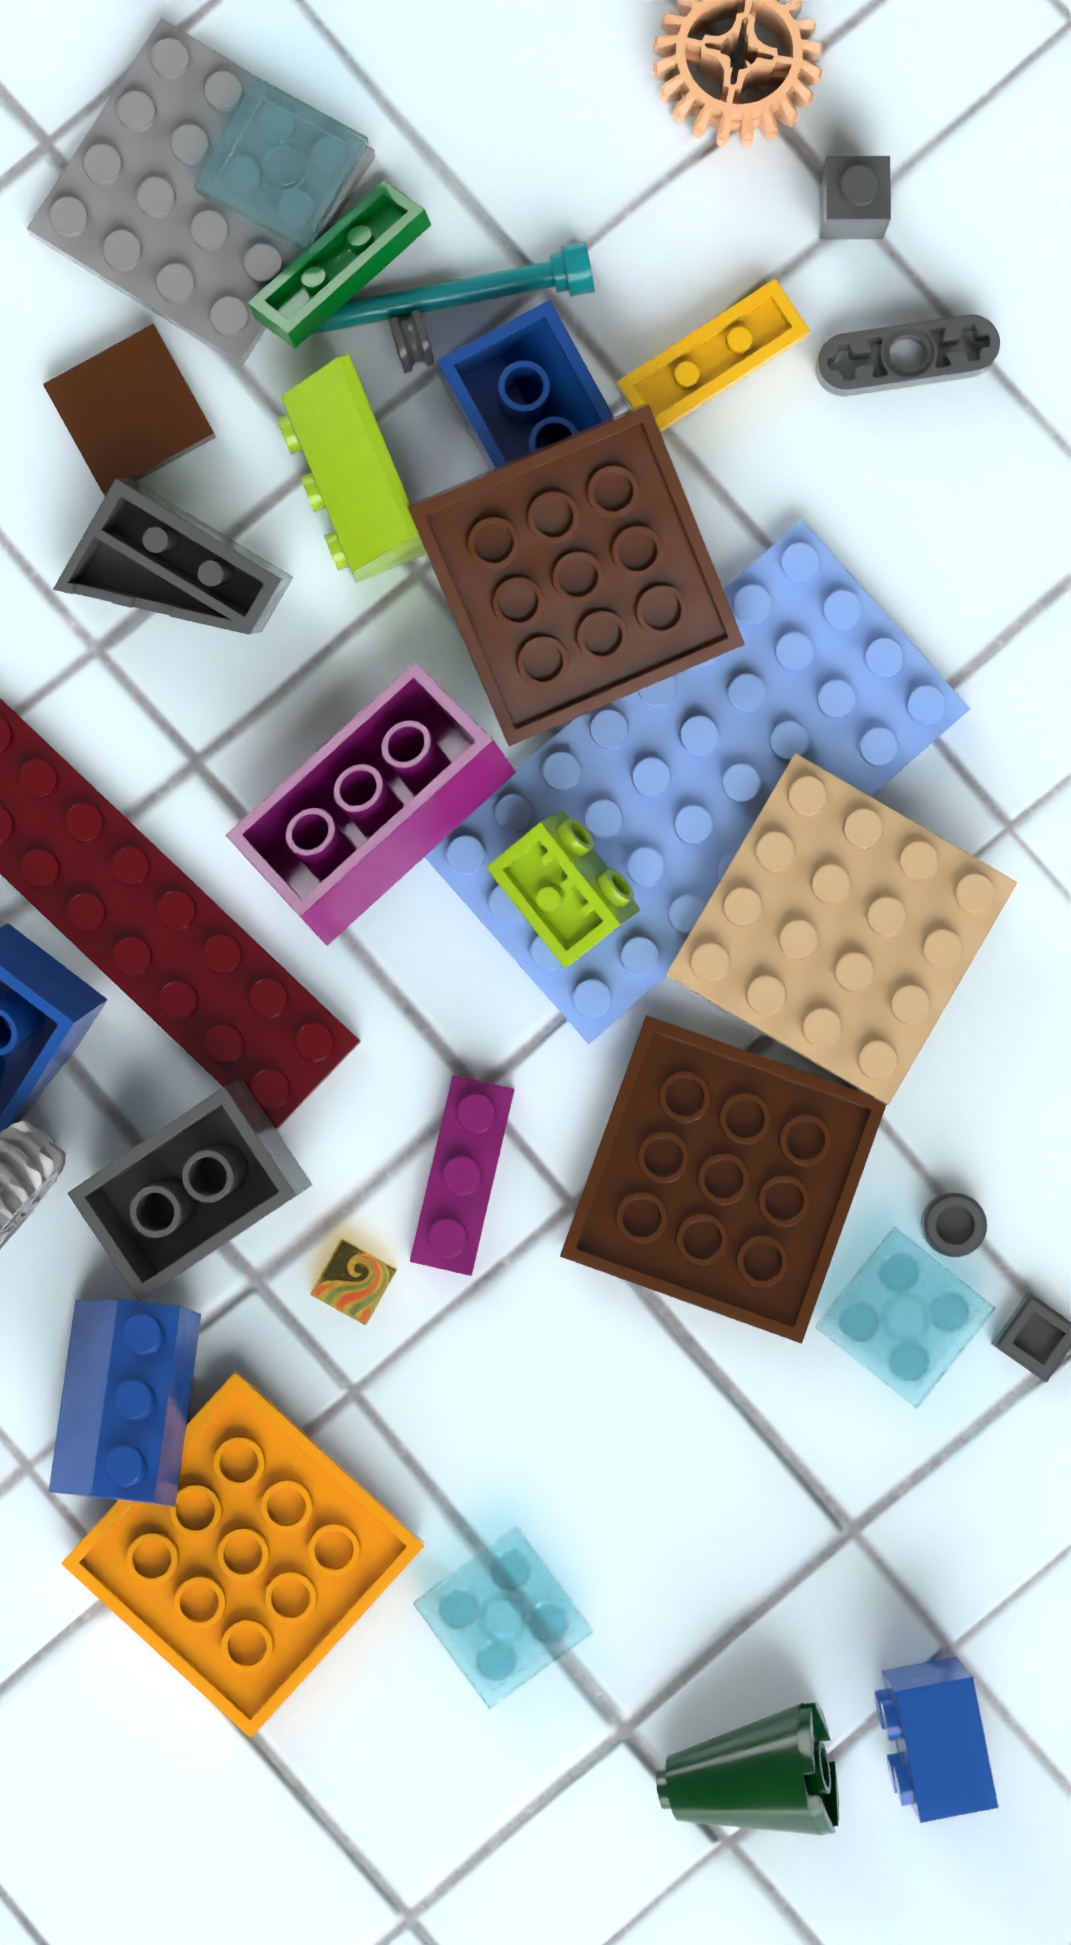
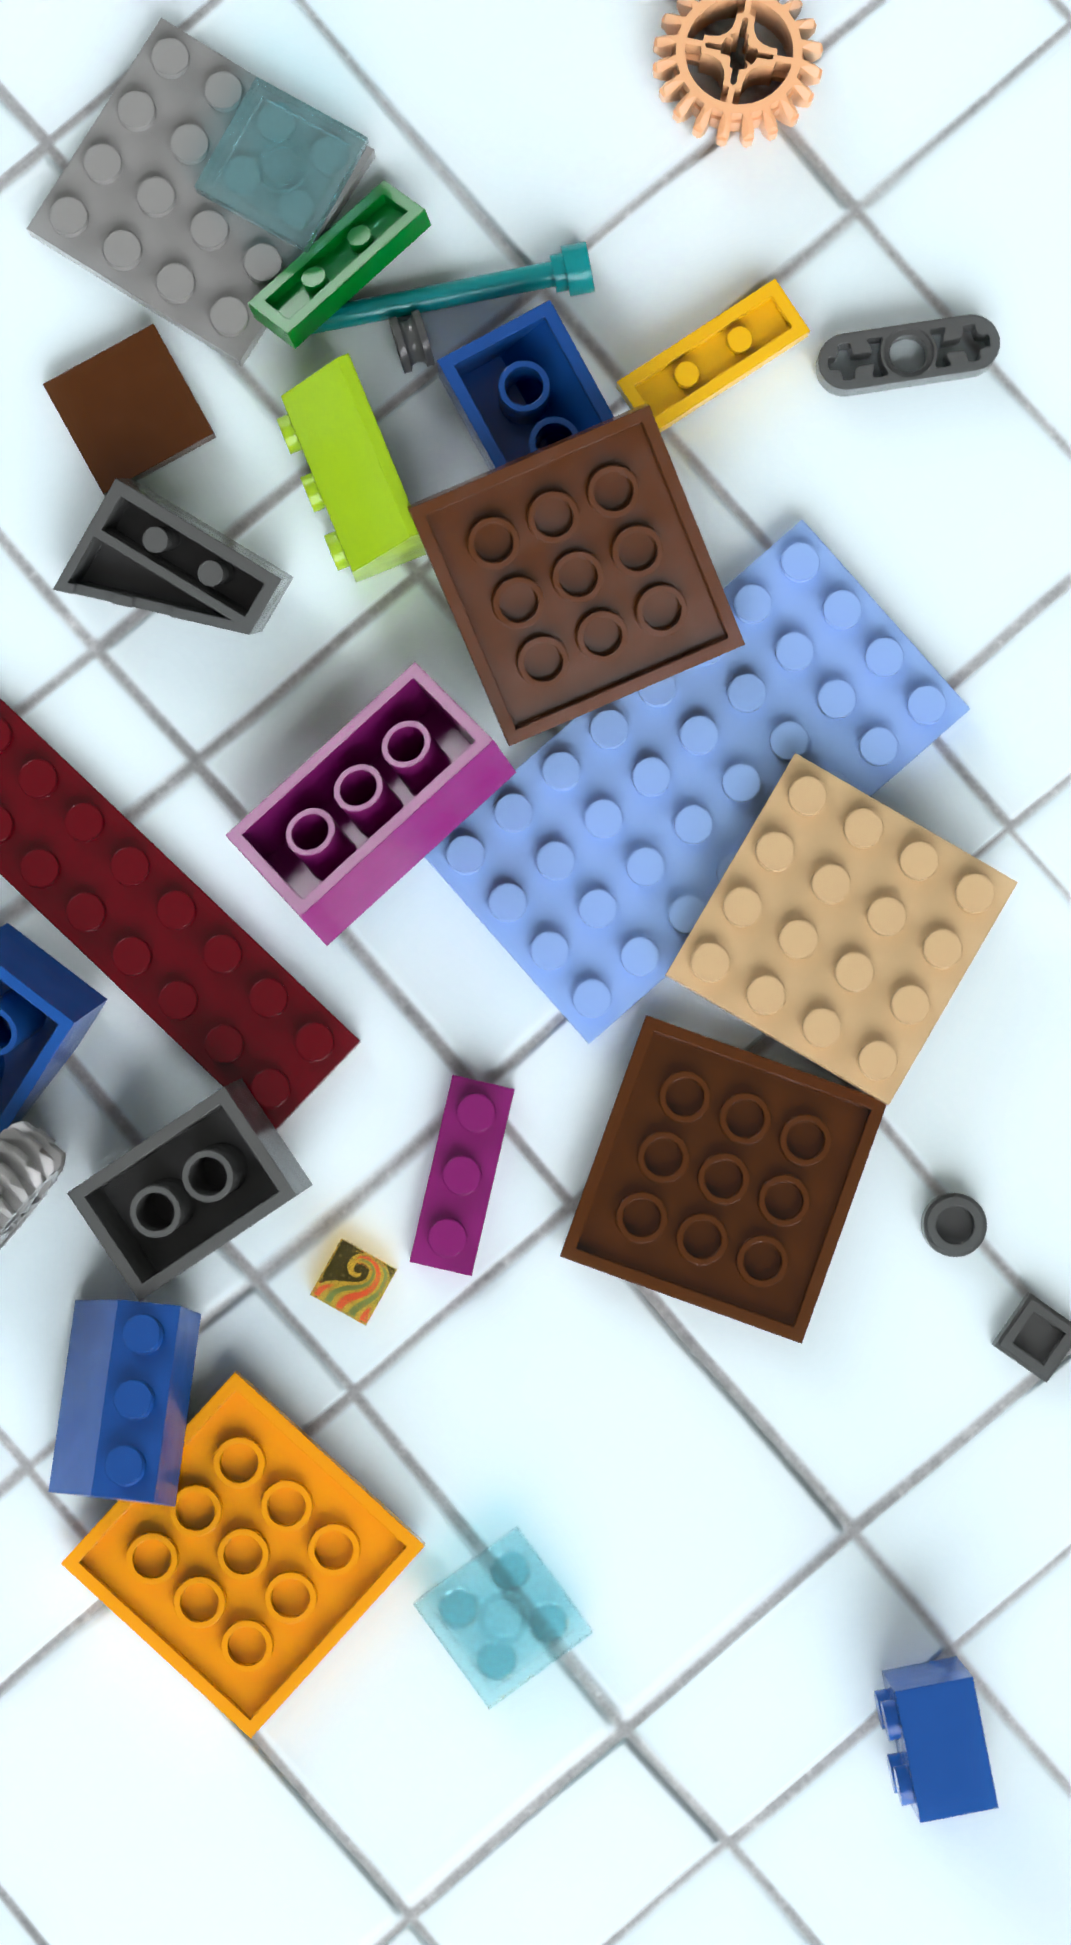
lime bracket [486,811,640,969] -> none
dark green cone [656,1702,839,1835] -> none
clear light blue plate [815,1227,997,1409] -> none
dark grey brick [820,156,891,239] -> none

